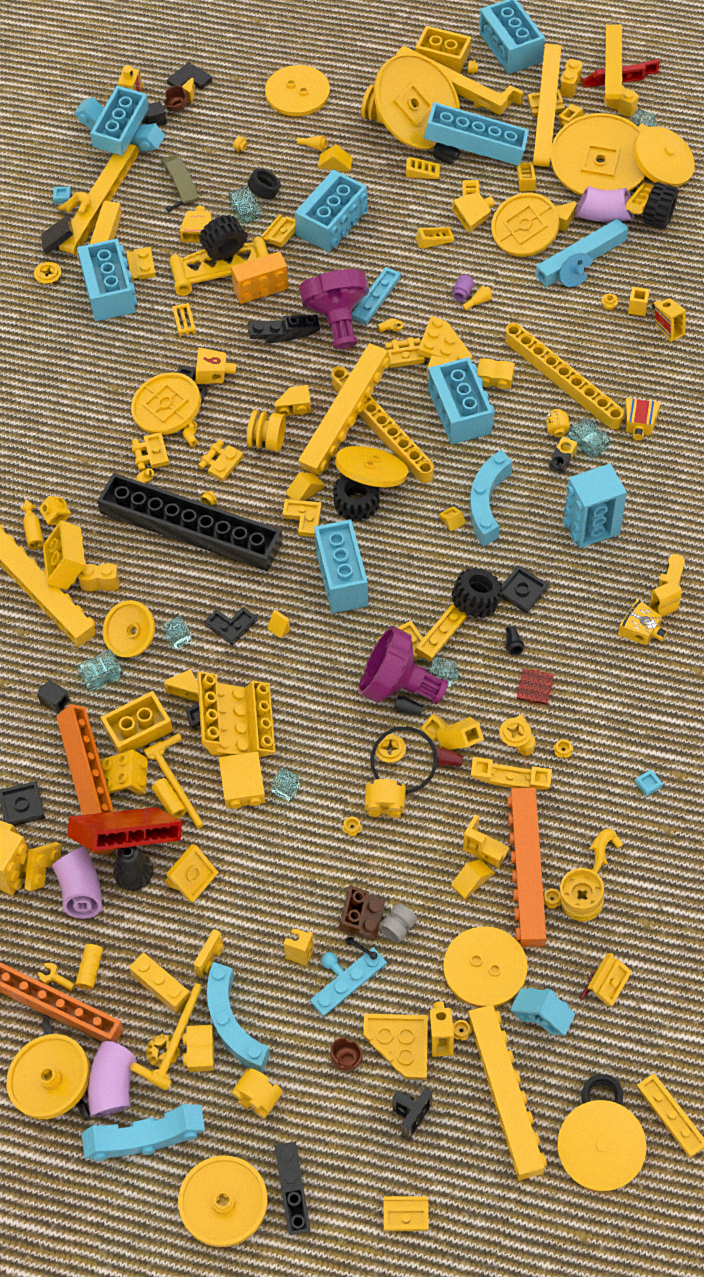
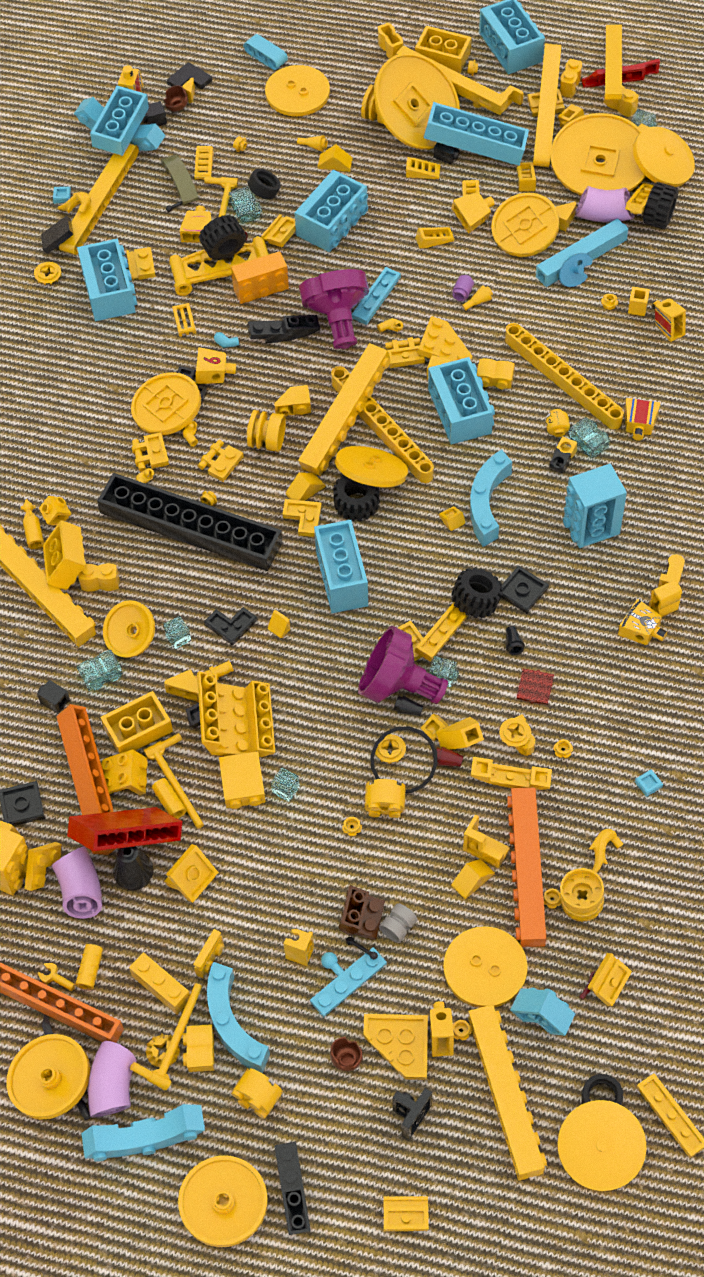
yellow brick [90,201,122,244] -> none
none -> yellow slope [194,146,214,180]
none -> yellow pin [194,660,234,683]
none -> yellow bar [204,177,238,217]
none -> medium azure arm [214,332,239,348]
none -> medium azure beam [243,34,288,70]
none -> yellow brick [378,23,403,59]

